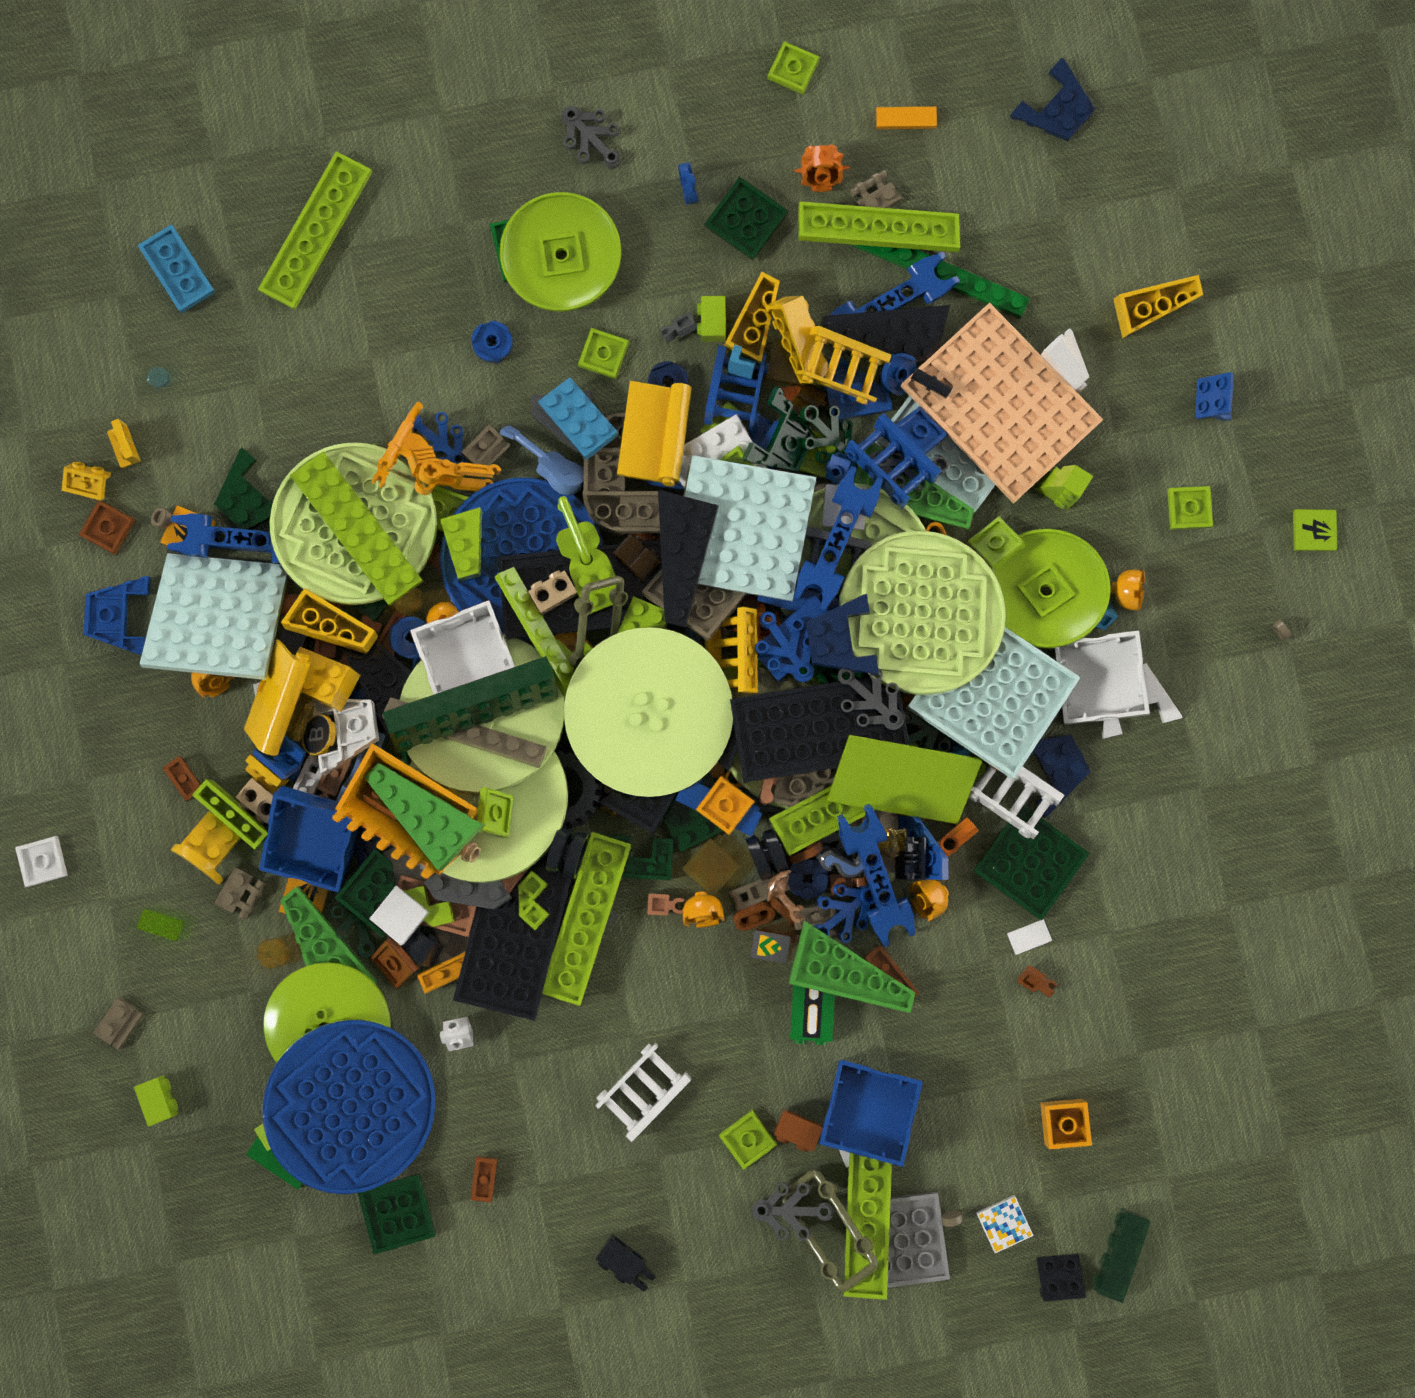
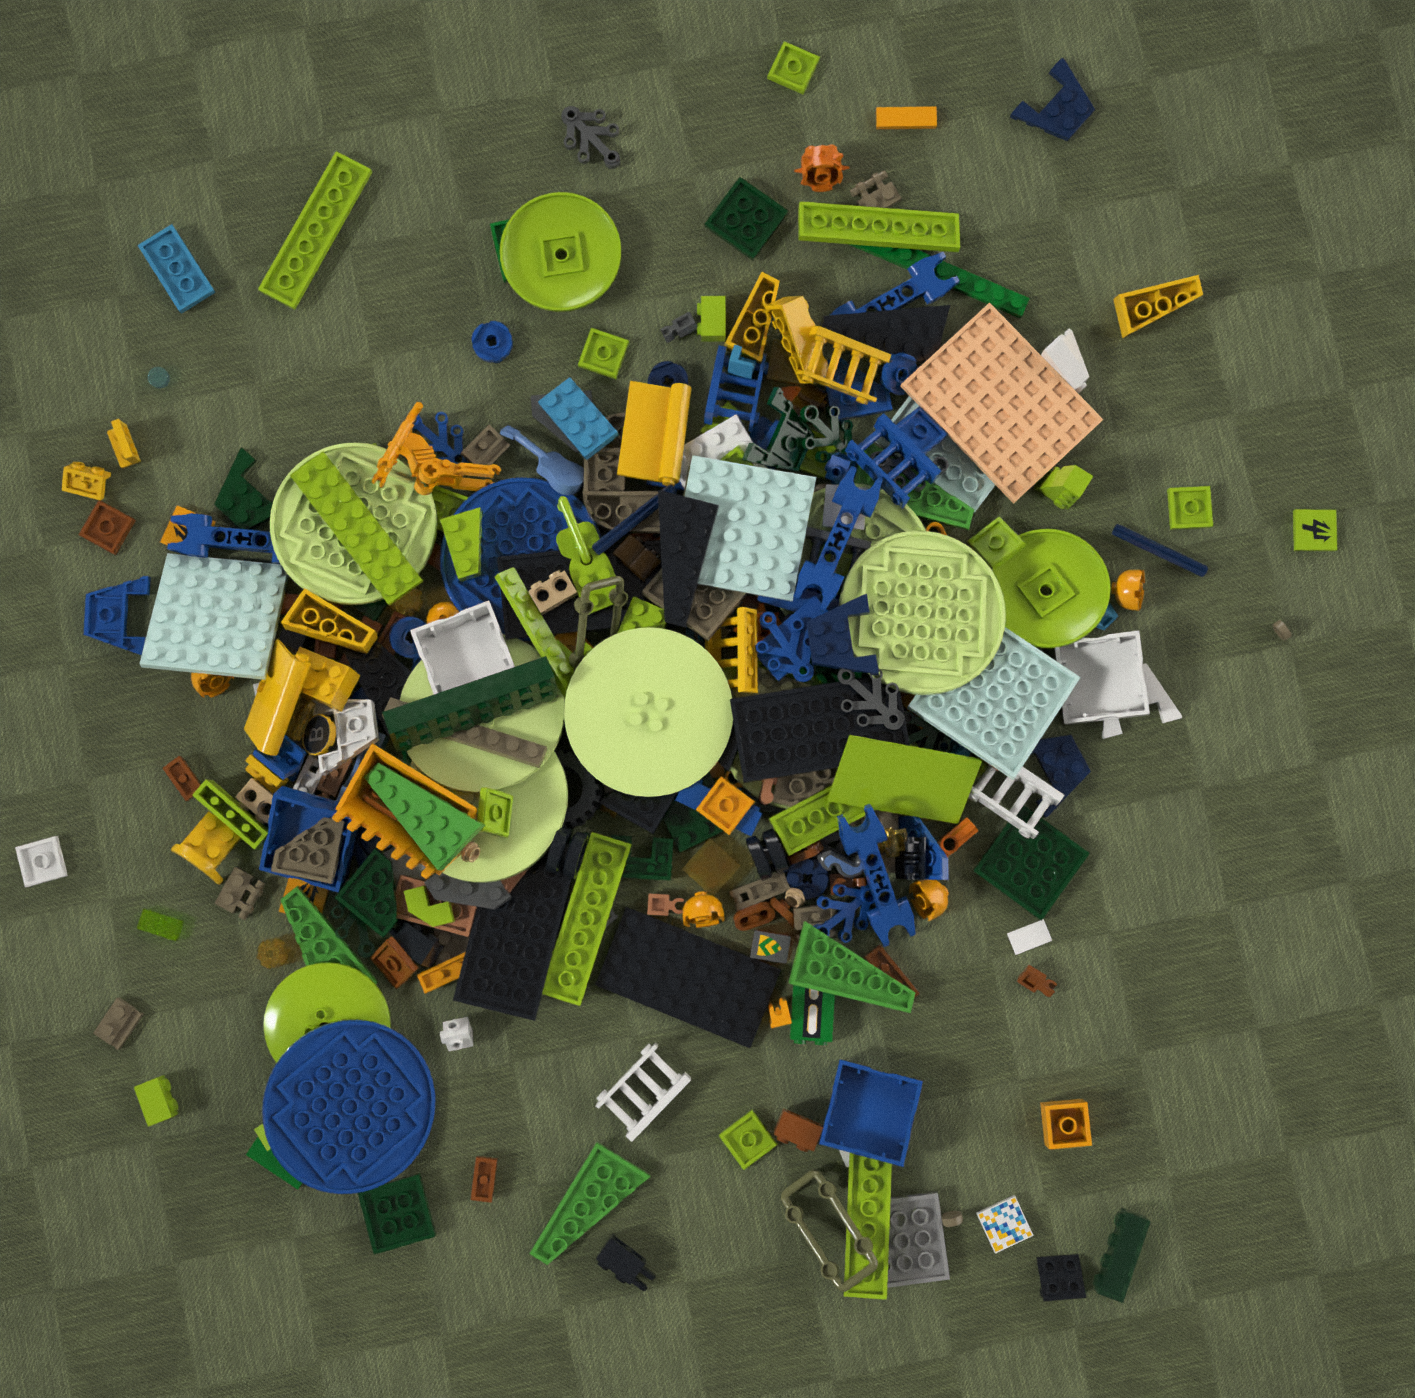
dark tan tile [151,508,172,529] -> none
white tile [370,886,430,946] -> none
lime tile [518,871,550,930] -> none
blue plate [678,162,698,205] -> none
dark grey plant [752,1182,835,1241] -> none
medium nougat piece [767,870,805,923] -> none
black pin [910,367,953,399] -> none
blue bracket [1195,372,1234,421] -> none
none -> dark tan plate [271,817,347,884]
none -> bright green wing [529,1142,651,1265]
none -> dark blue axle [592,485,677,555]
none -> black plate [595,907,781,1048]
none -> light orange hinge [768,997,792,1028]
none -> tan plate [785,888,805,908]
none -> dark blue axle [1112,524,1208,577]

